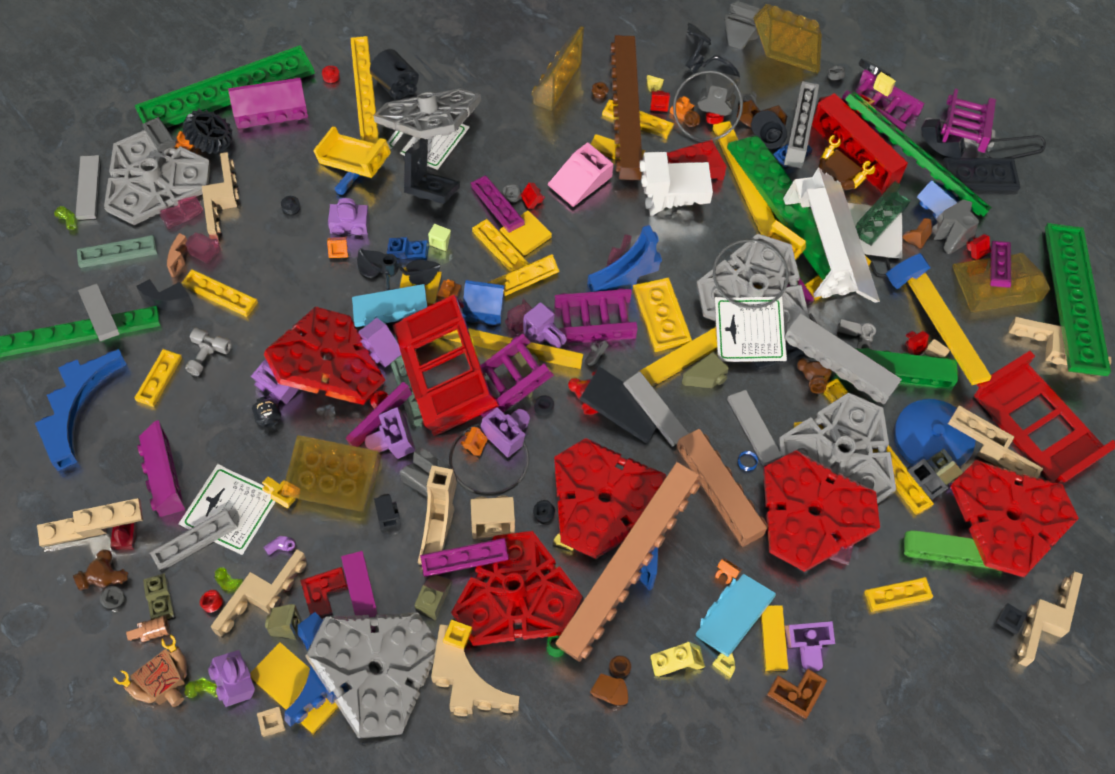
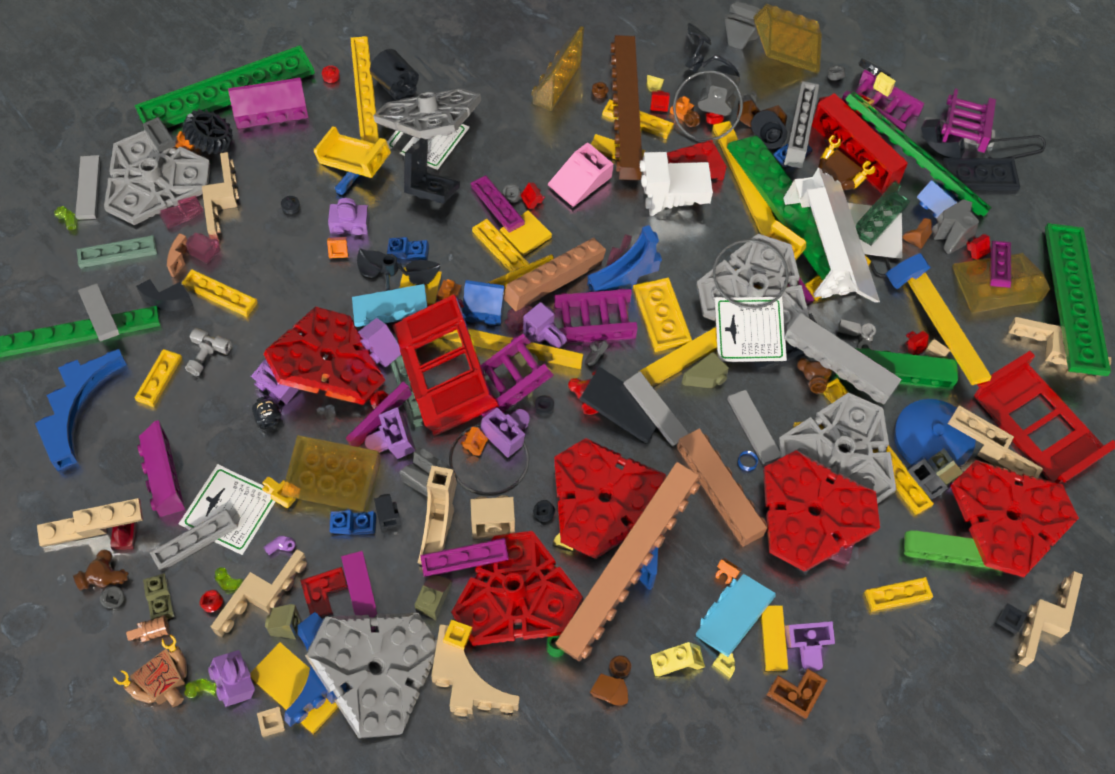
yellowish green slope [428,224,451,251] -> none
none -> blue slope [329,510,376,535]
none -> nougat brick [504,238,606,311]

